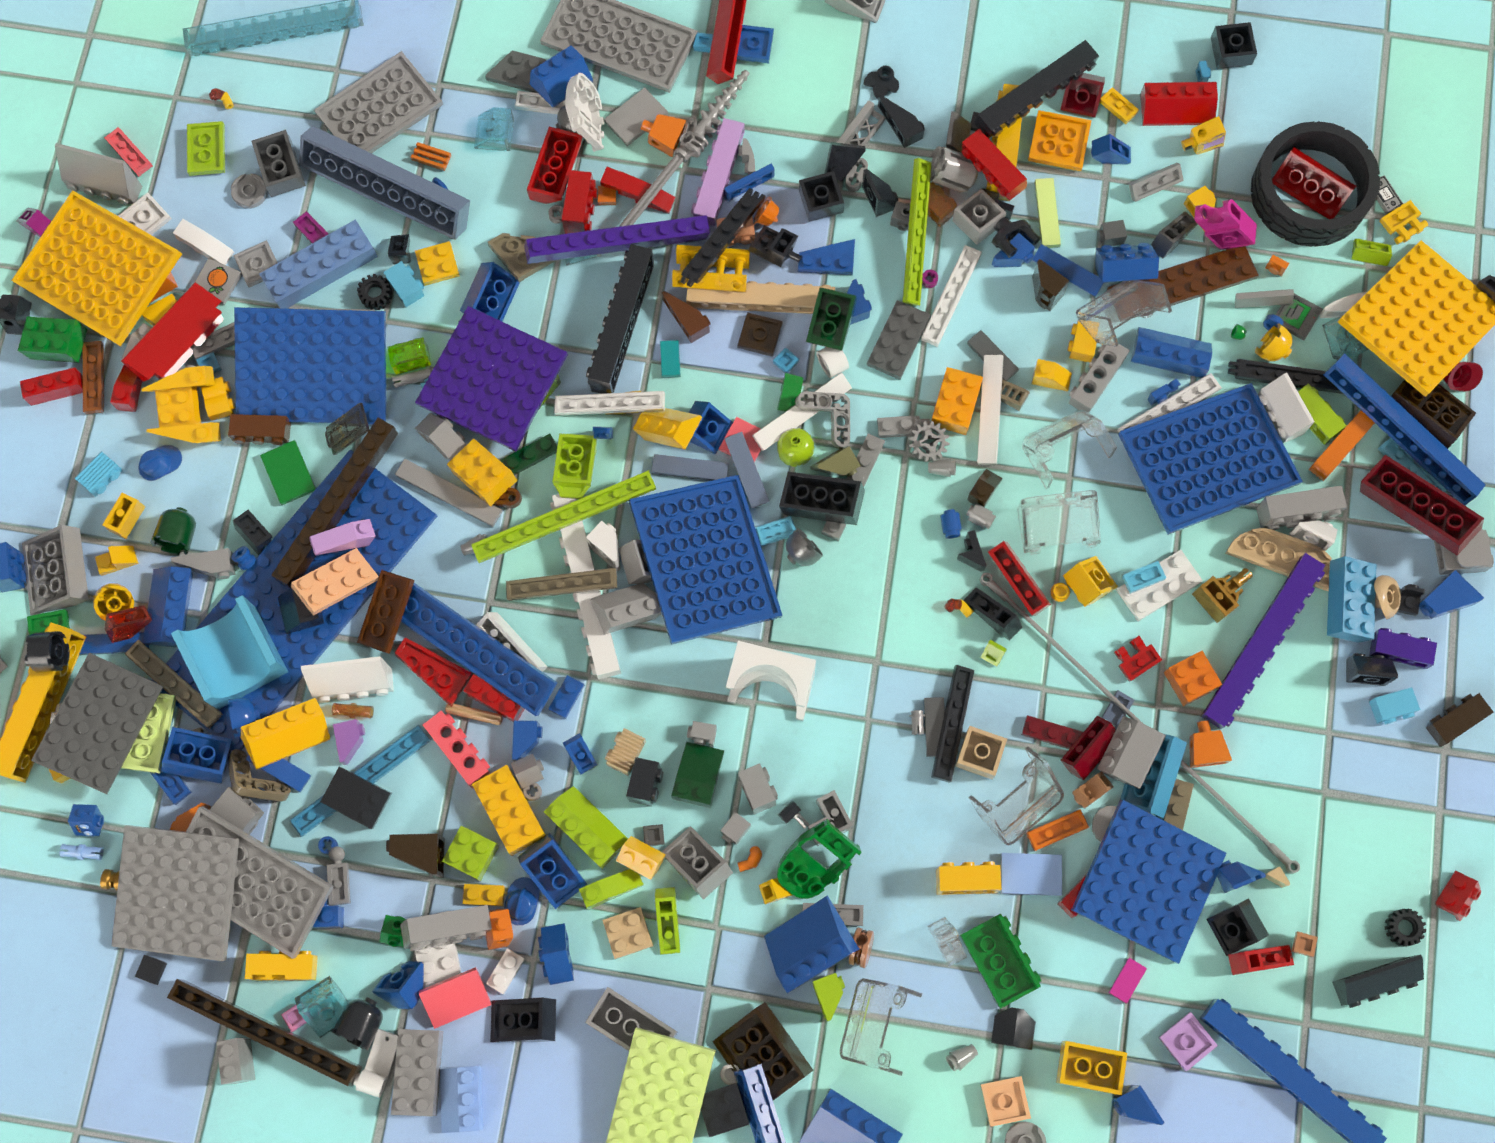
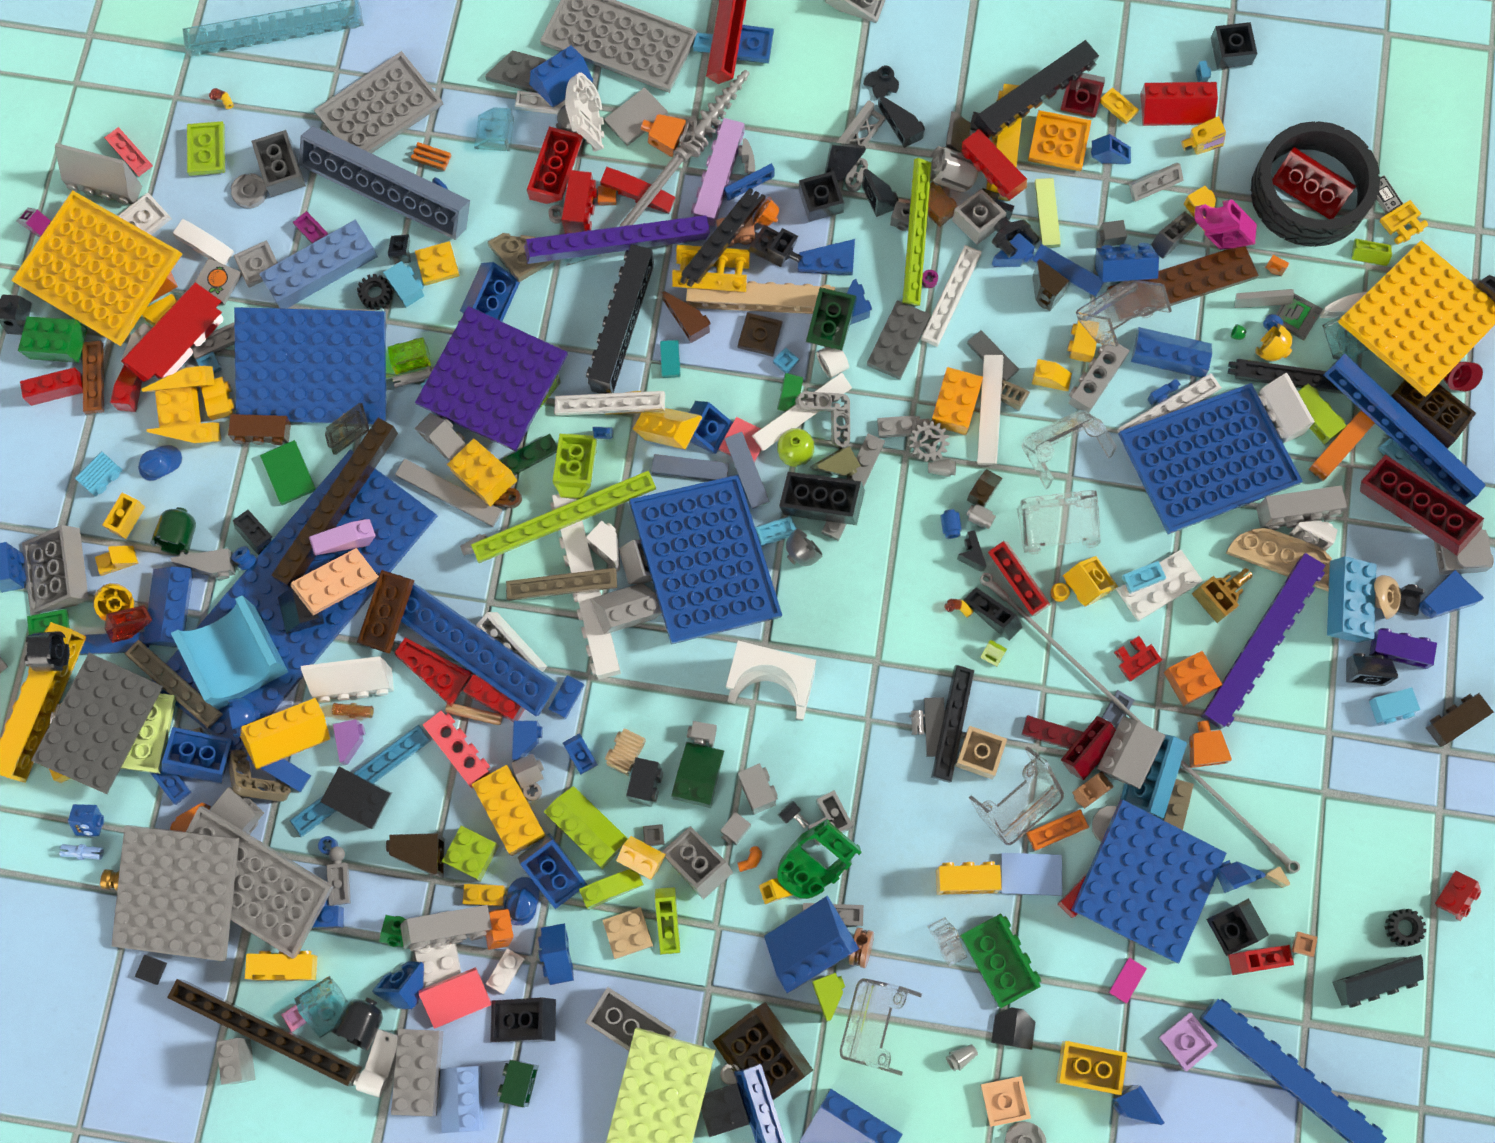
none -> dark green brick [497,1060,539,1108]

